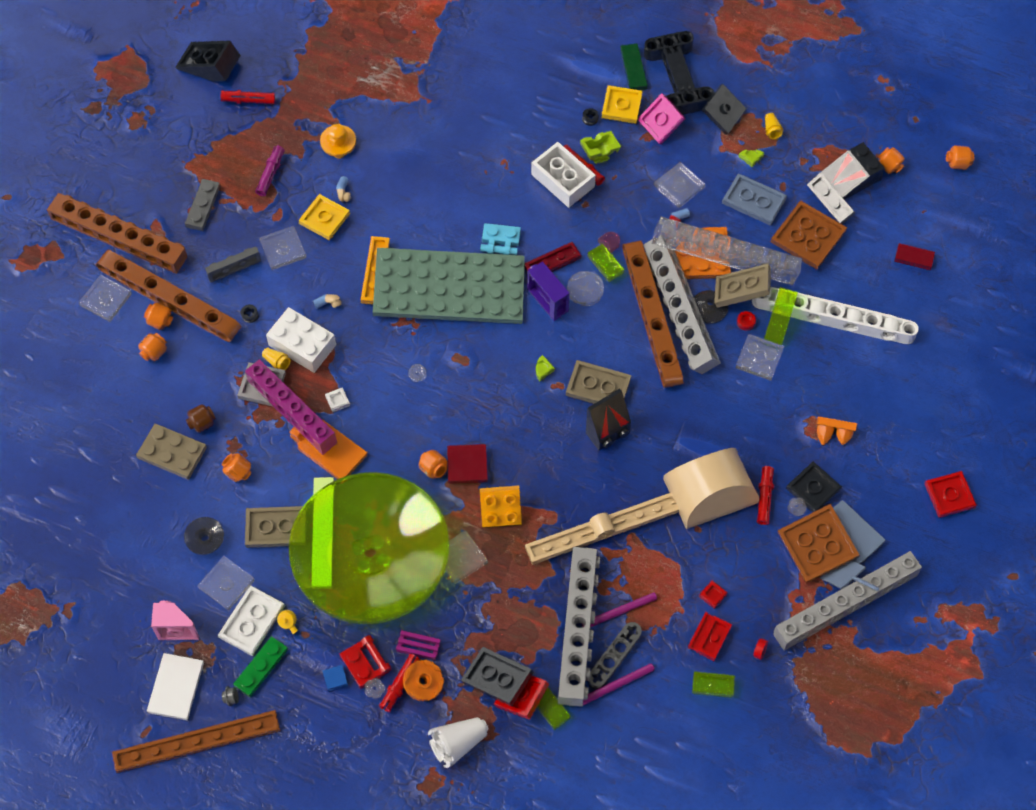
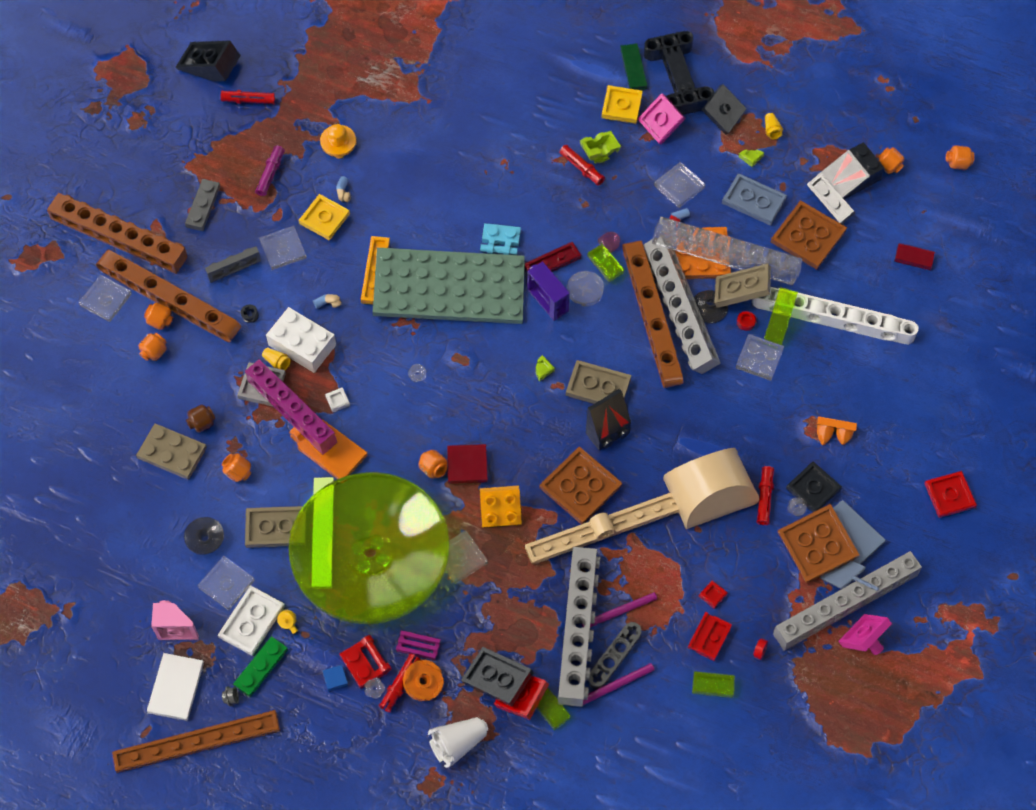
white brick [531,142,596,208] -> none
black bush [582,108,598,126] -> none
none -> dark orange plate [539,447,622,524]
none -> dark pink tile [838,614,892,655]

